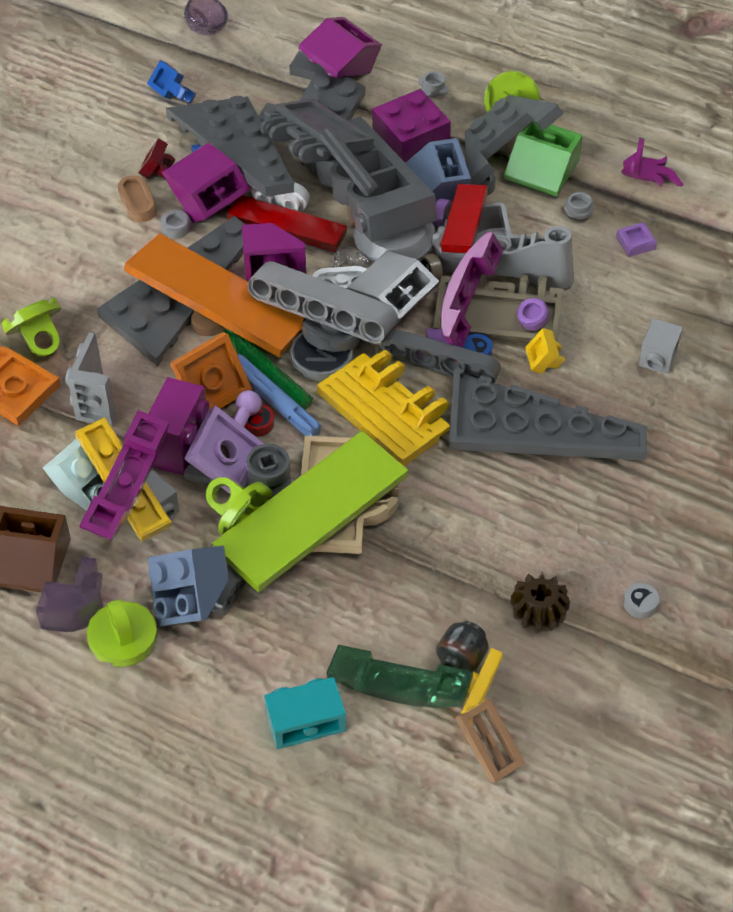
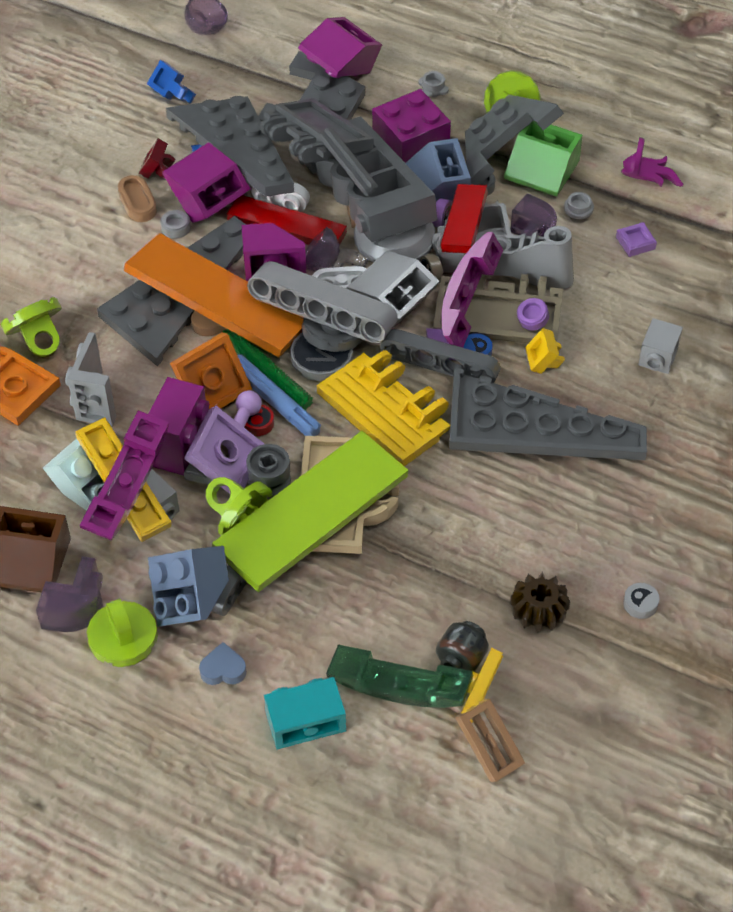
none -> sand blue tile [199,642,247,685]
none -> clear purple piece [306,227,340,272]
none -> clear purple brick [510,193,557,237]

